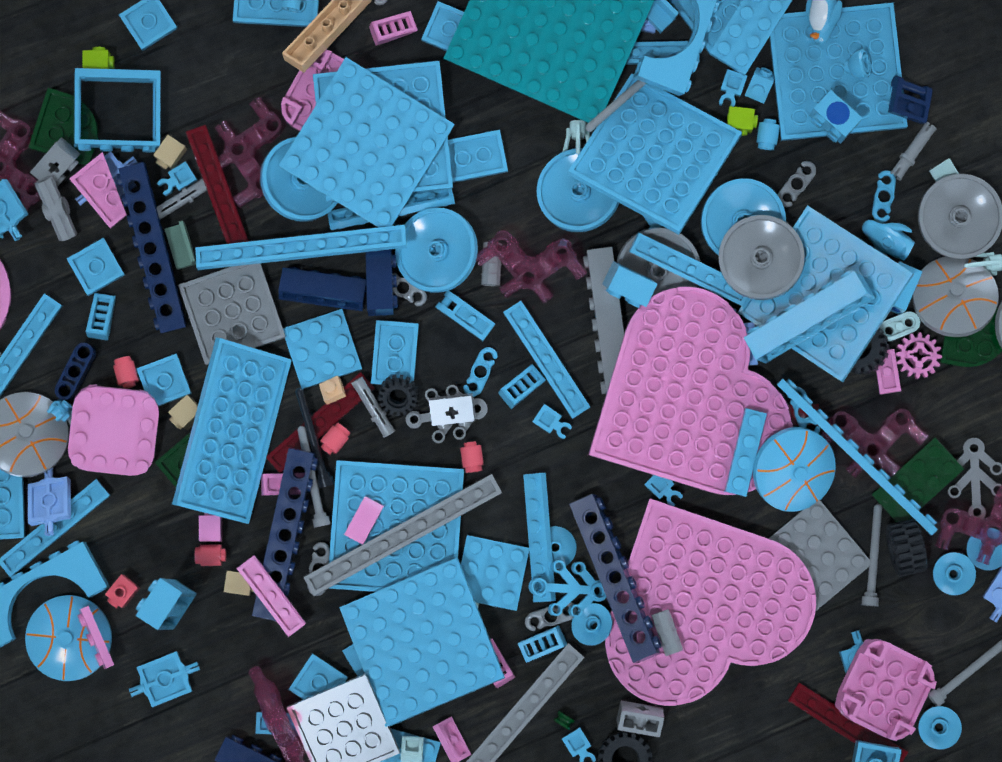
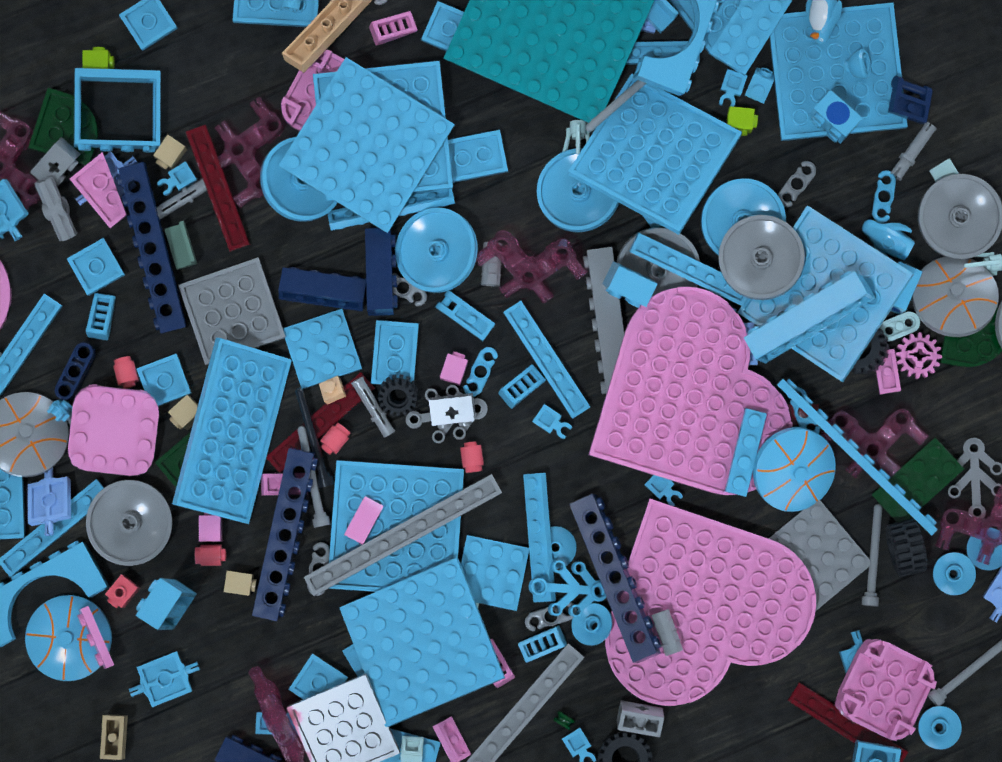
medium azure plate [195,225,407,270] -> none
bright pink tile [236,555,306,637] -> none
medium azure brick [756,119,780,150] -> none
none -> light grey dish [86,480,172,566]
none -> tan brick [100,714,128,760]
none -> bright pink brick [440,352,468,386]

